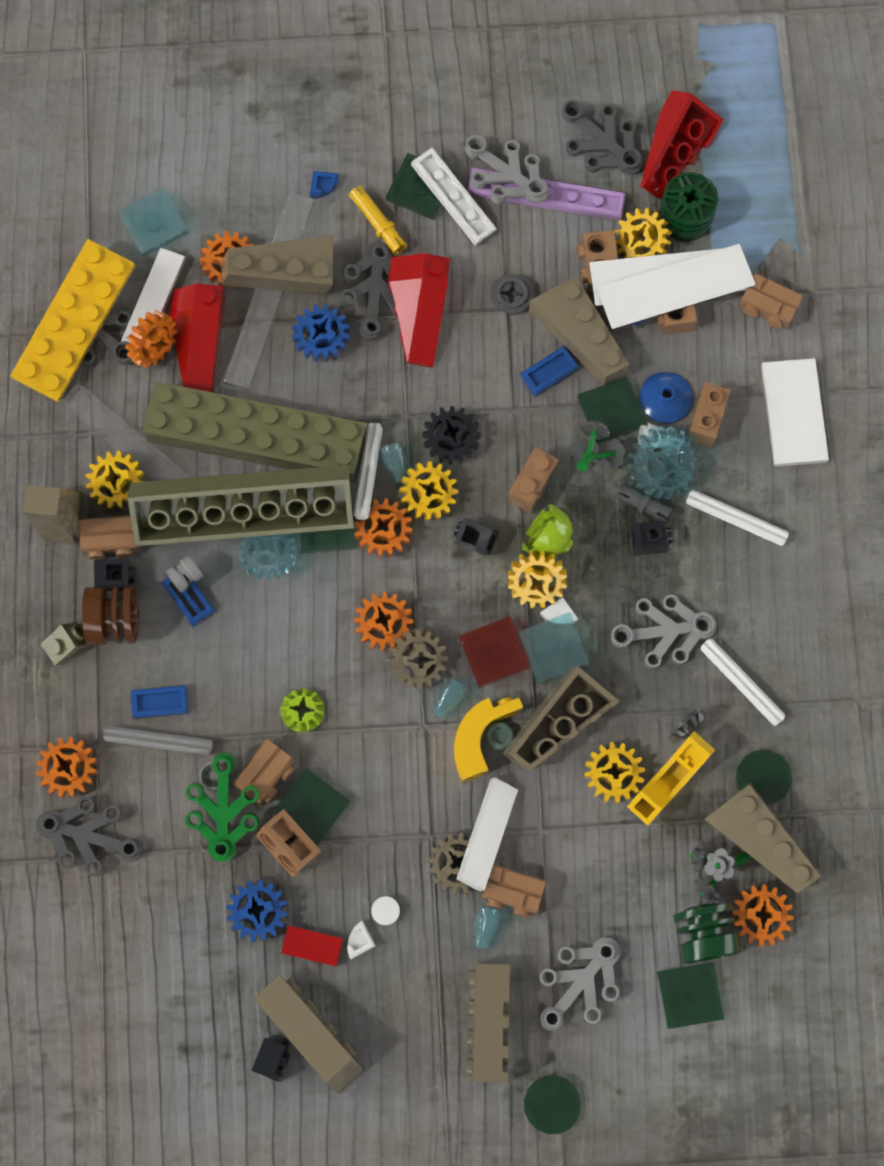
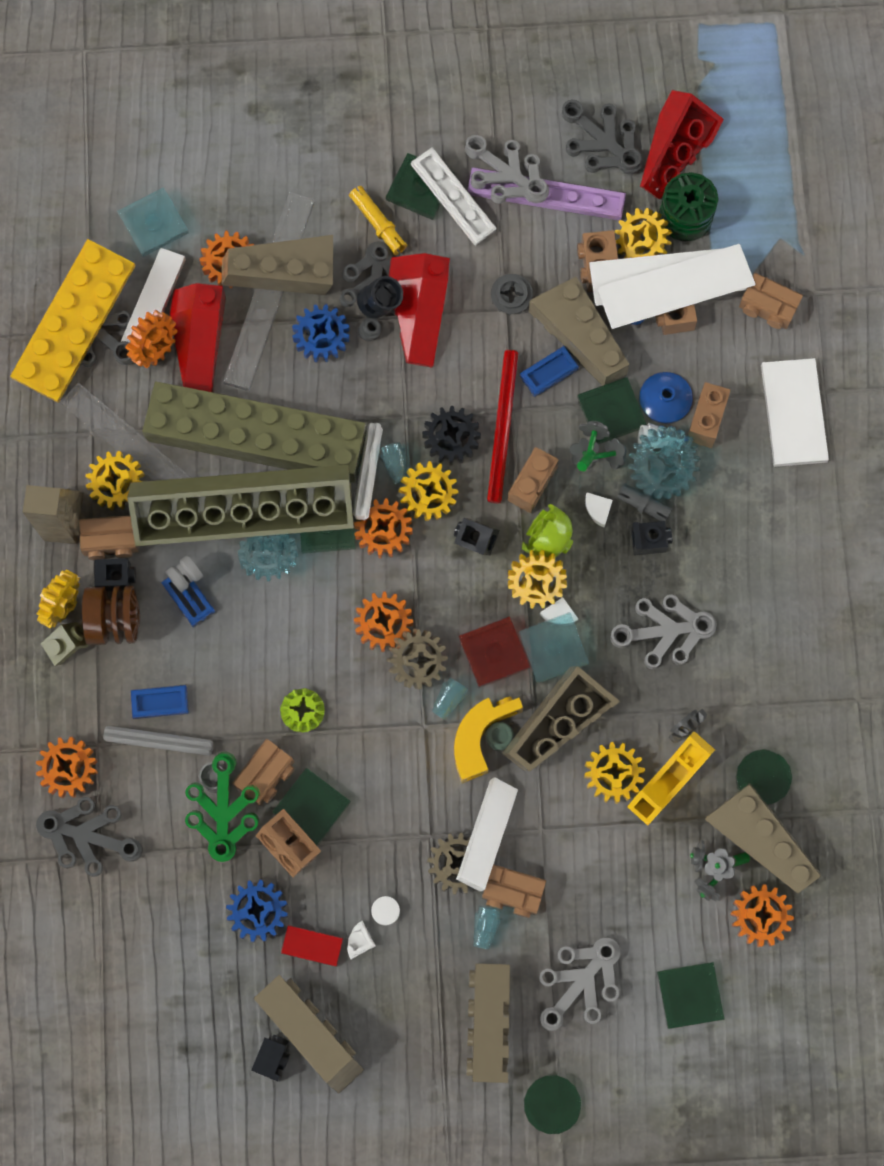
blue tile [310,171,340,199] -> none
dark green wheel [673,902,742,964] -> none
white axle [686,490,789,546] -> none
white axle [701,638,786,726] -> none
none -> yellow gear [37,569,80,629]
none -> black wheel [357,276,403,319]
none -> red axle [487,350,518,504]
none -> white tile [585,493,613,527]

